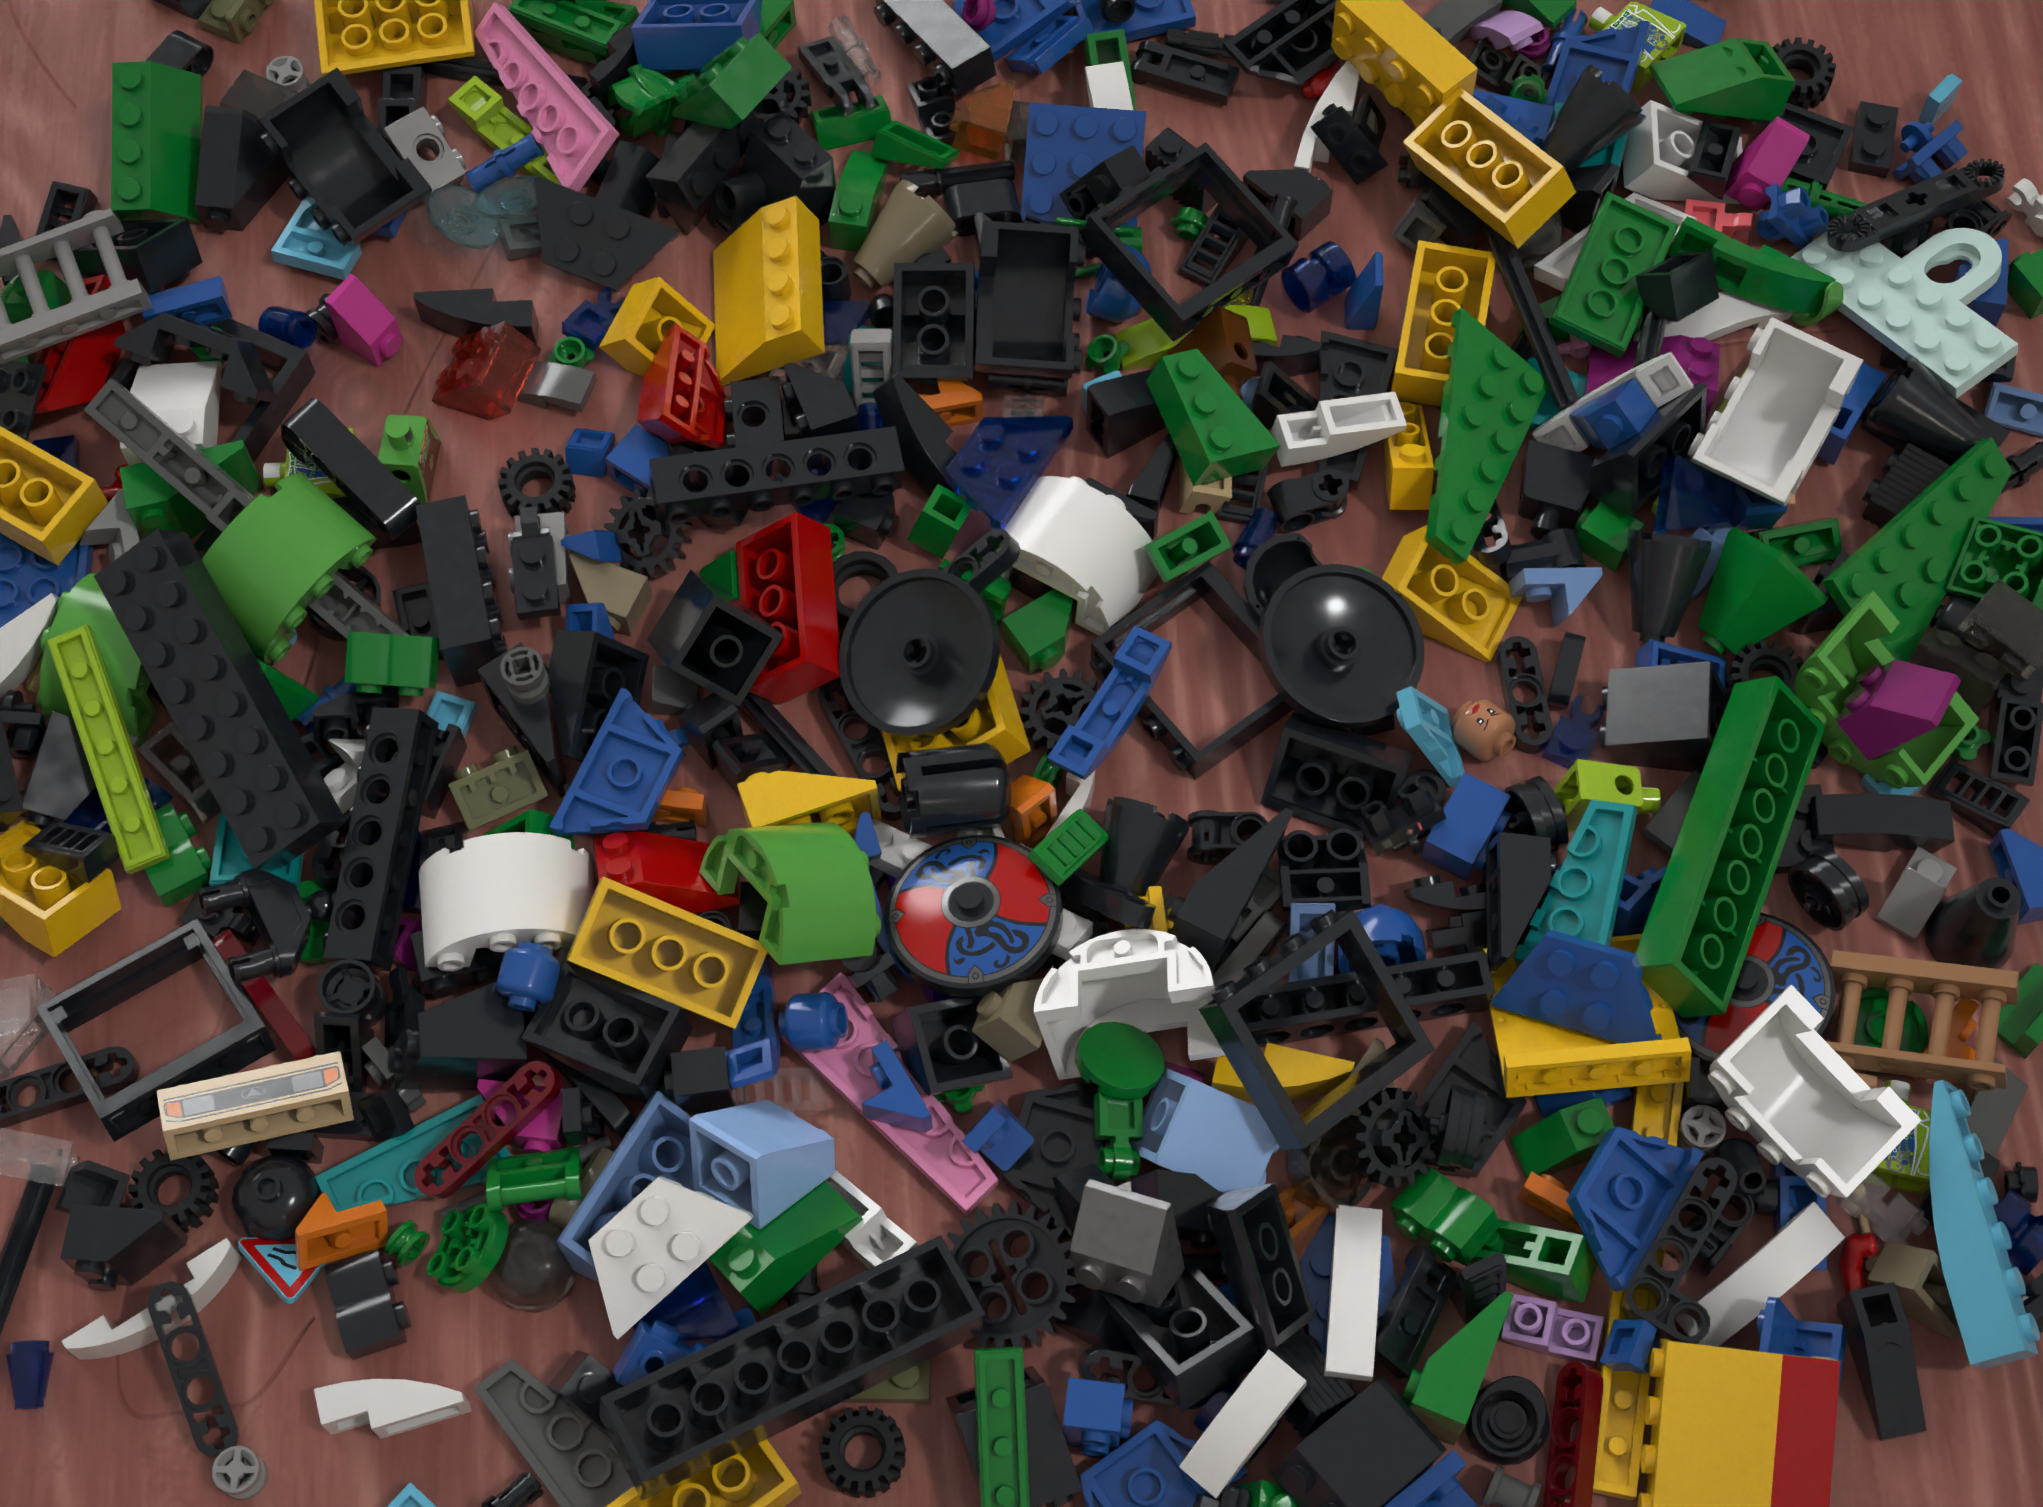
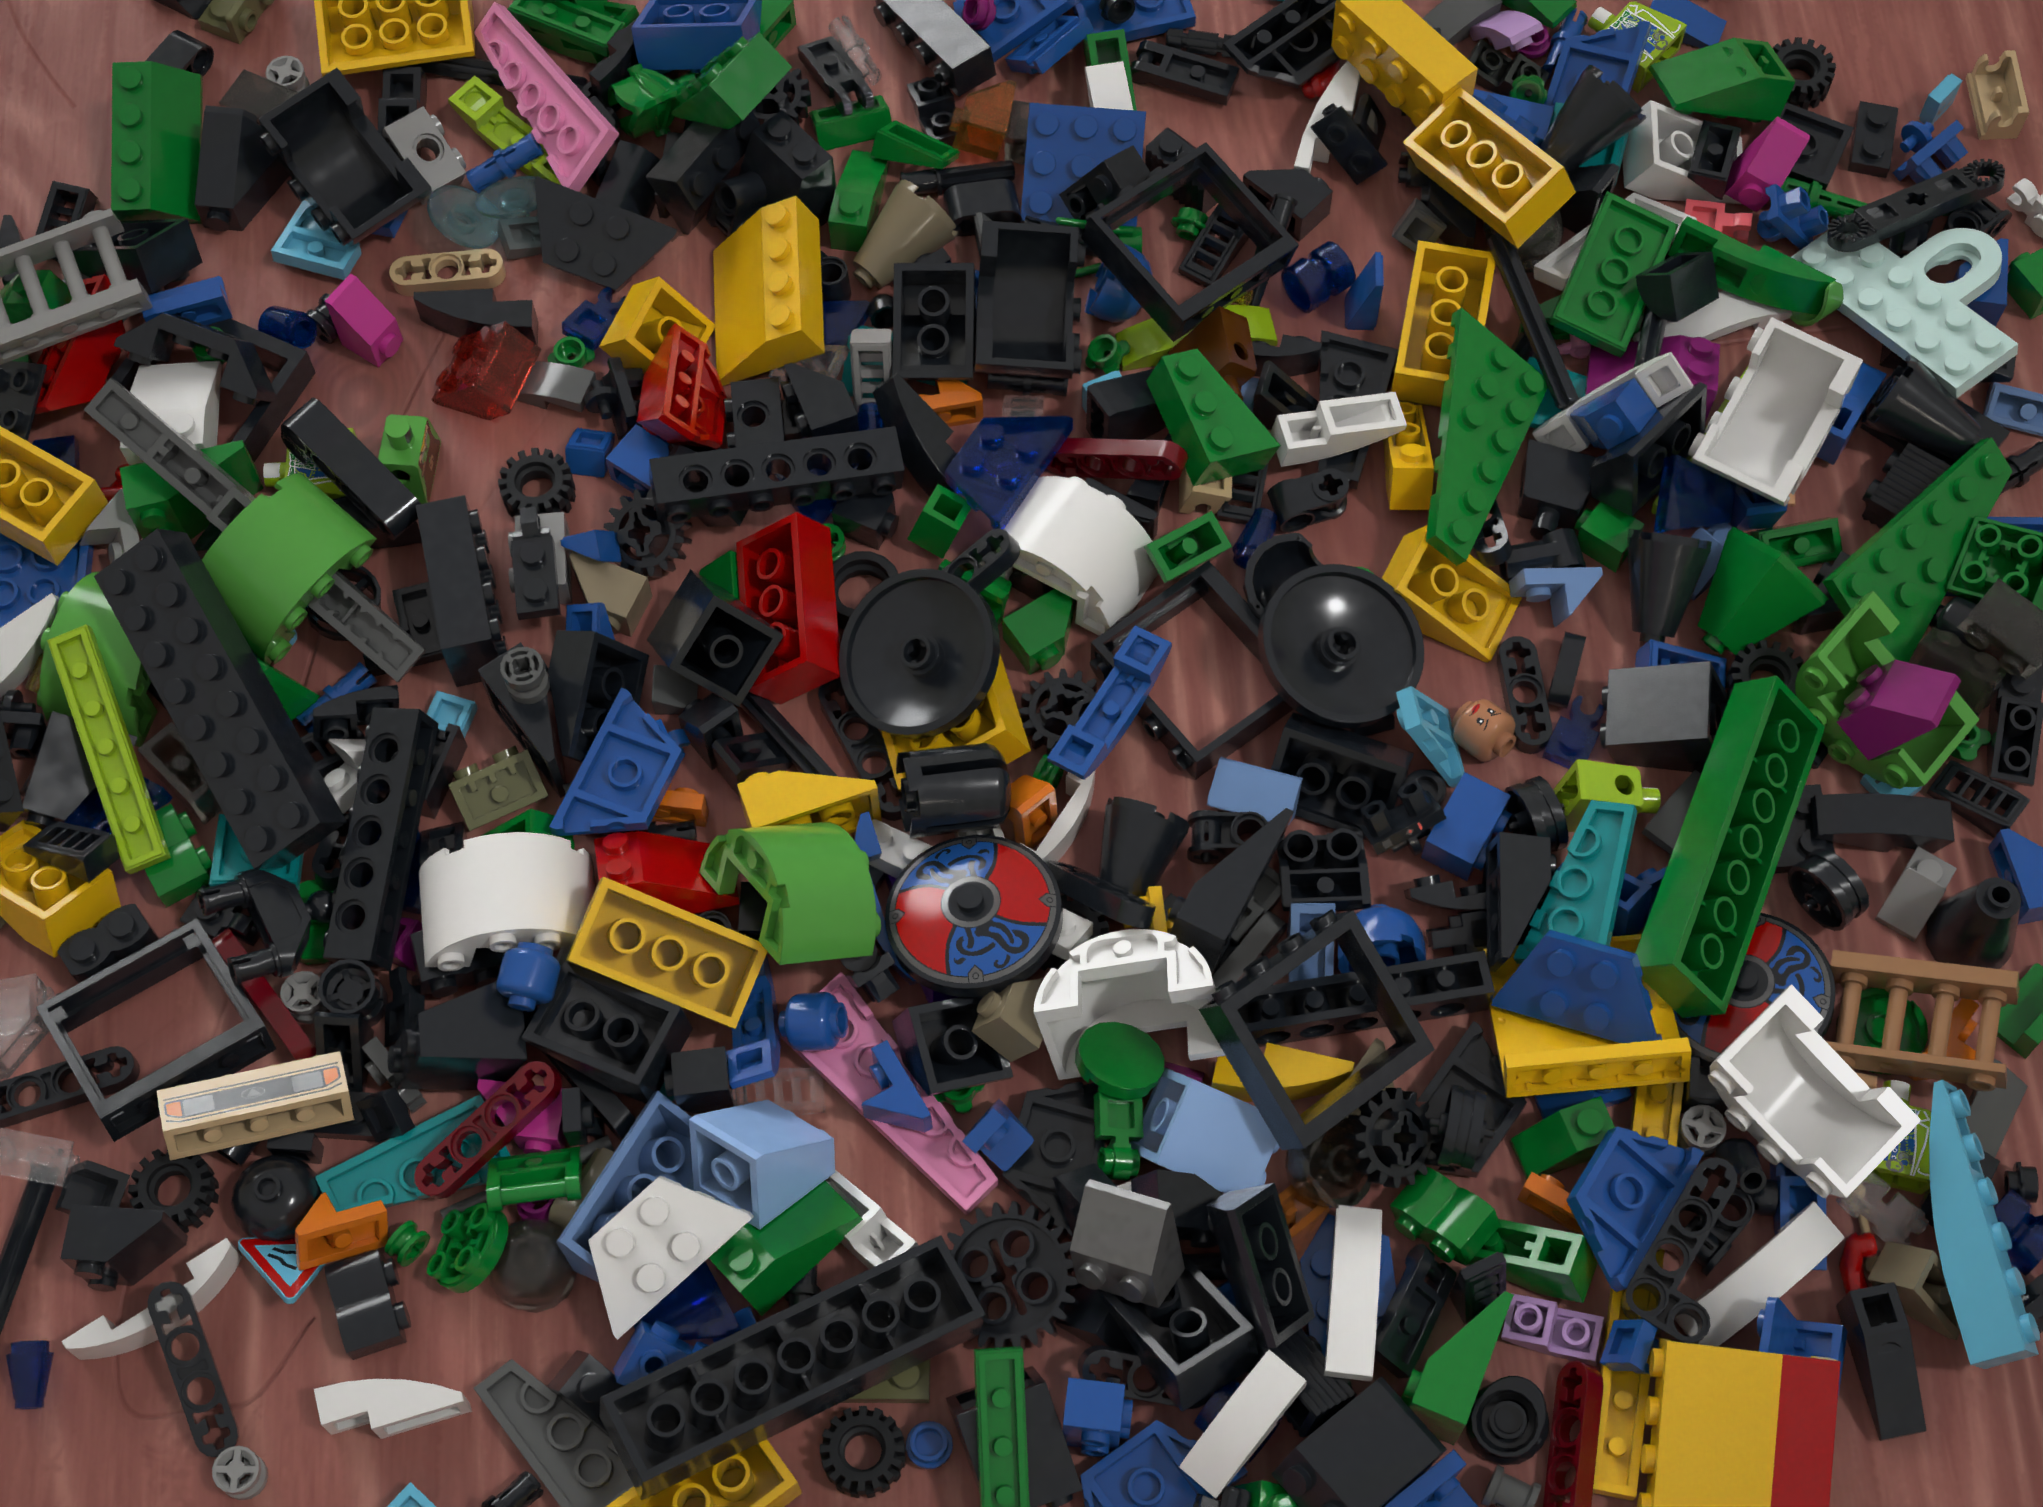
green brick [344,631,439,697] -> none
green slope [1027,809,1109,886] -> none
none -> black brick [57,904,159,983]
none -> light grey wheel [280,971,329,1024]
none -> tan beam [389,248,506,296]
none -> black hips [584,357,644,440]
none -> blue plate [906,1421,953,1470]
none -> dark red beam [1042,438,1188,480]
none -> medium blue slope [1207,757,1303,826]
none -> tan hinge [1966,50,2029,140]

